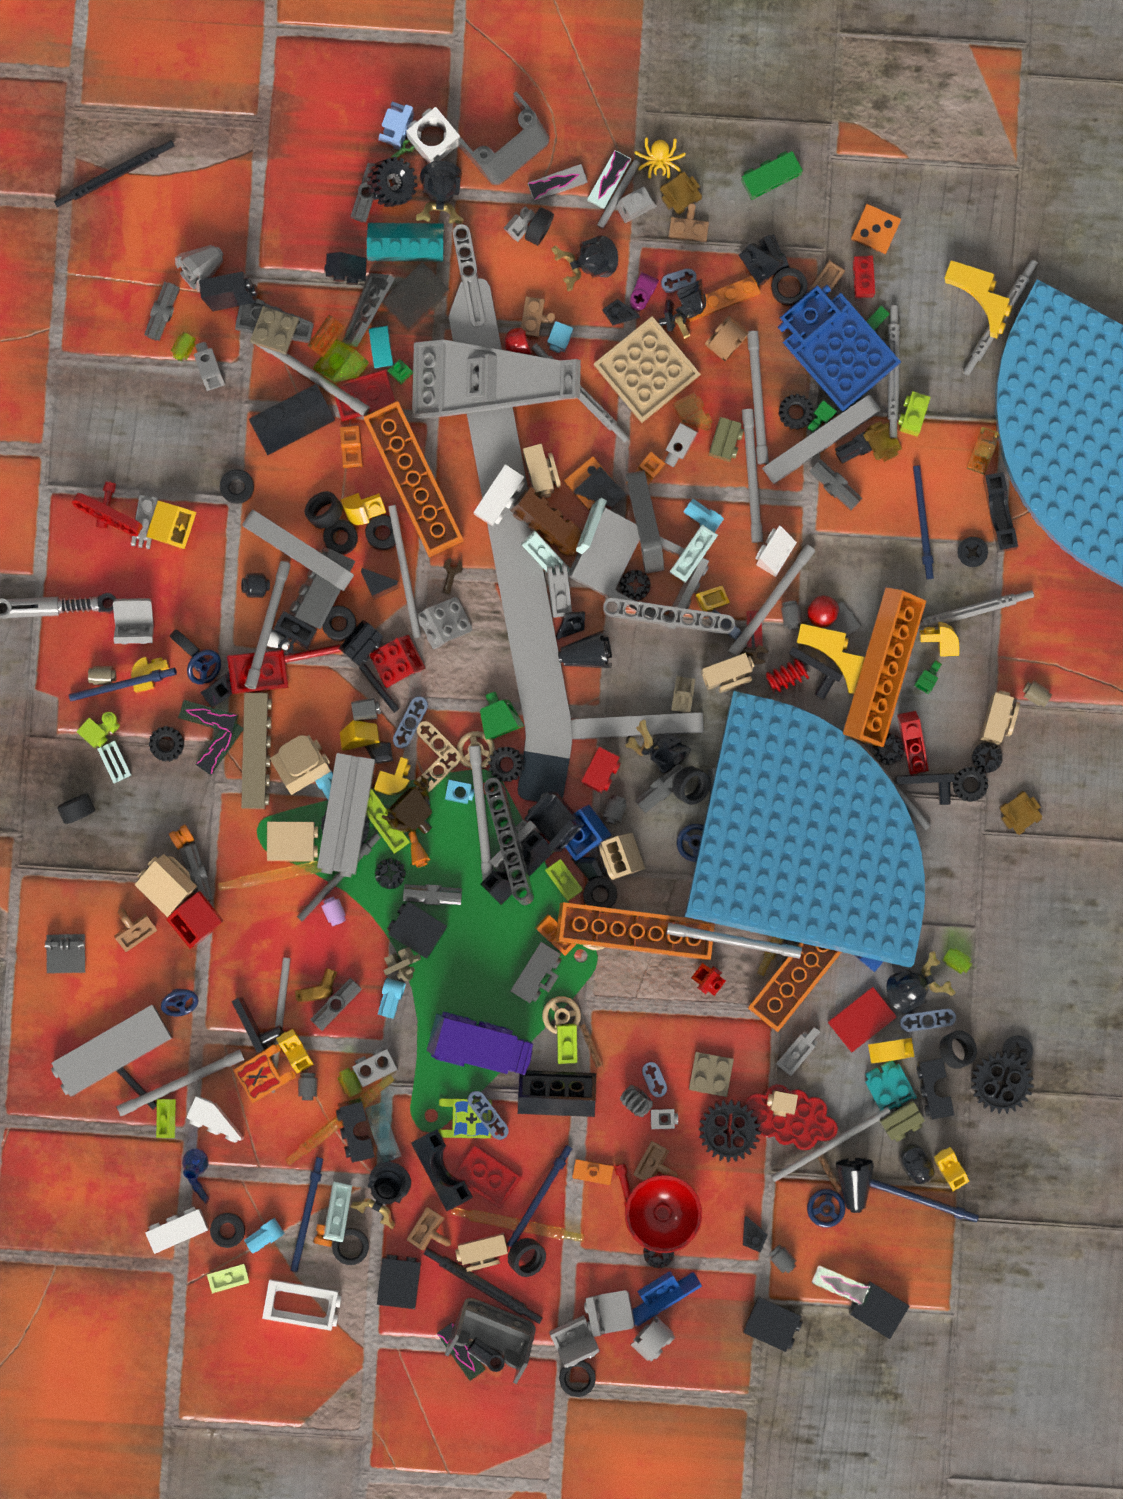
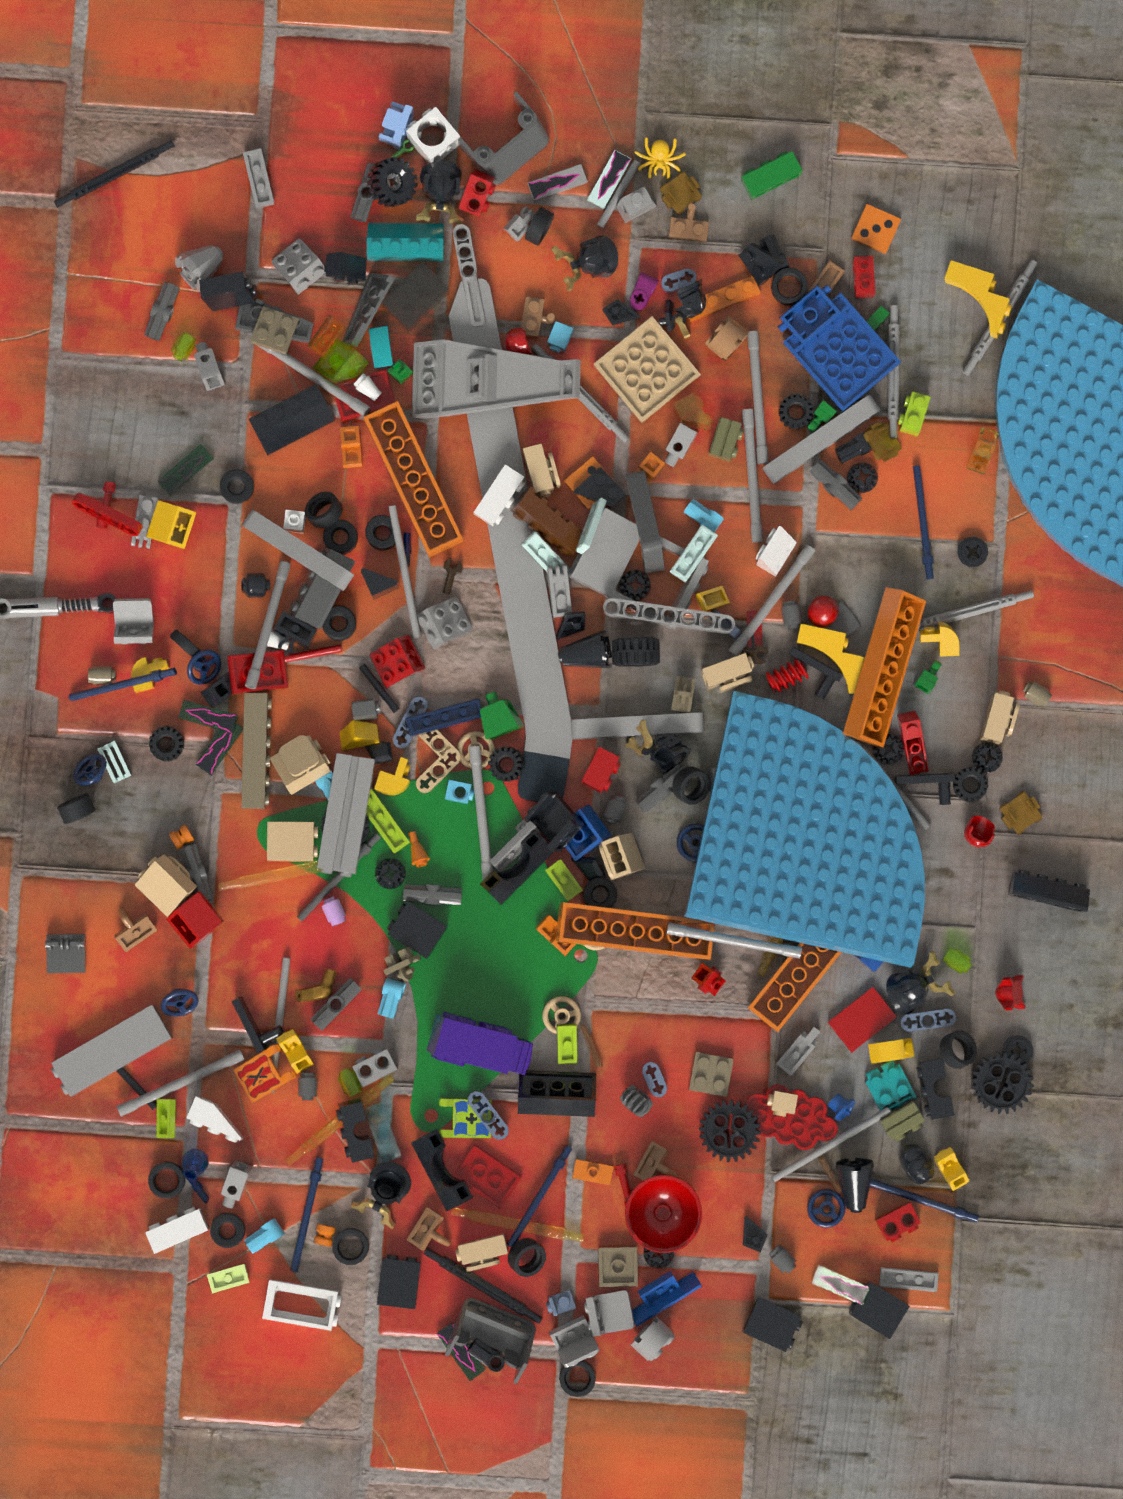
lime brick [76,712,120,748] -> none
light aqua tile [323,1182,352,1242] -> none
black brick [338,620,383,666] -> none
yellow brick [341,493,386,525] -> none
dark brown torso [382,775,432,834] -> none
dark grey beam [484,778,534,905] -> none
dark grey piece [511,942,562,1003] -> none
light grey brick [650,1109,678,1129] -> none
black arch [983,472,1018,553] -> none
none -> dark blue piece [73,754,107,786]
none -> black tyre [148,1162,186,1199]
none -> clear green tile [158,444,214,496]
none -> light grey torso [221,1160,253,1208]
none -> light grey plate [243,148,275,209]
none -> light grey bracket [271,239,326,295]
none -> white brick [283,510,306,534]
none -> white cone [353,373,382,401]
none -> clear blue piece [403,532,412,567]
none -> dark blue tile [405,698,482,737]
none -> red brick [459,169,496,217]
none -> sand blue bracket [546,1290,576,1316]
none -> dark tan plate [598,1247,638,1287]
none -> black tyre [612,637,660,667]
none -> blue piece [828,1094,855,1121]
none -> black gear [847,463,878,493]
none -> red brick [875,1202,921,1242]
none -> light grey tile [879,1267,939,1292]
none -> red hair [964,815,995,848]
none -> red piece [995,975,1026,1011]
none -> black slope [1008,869,1090,913]

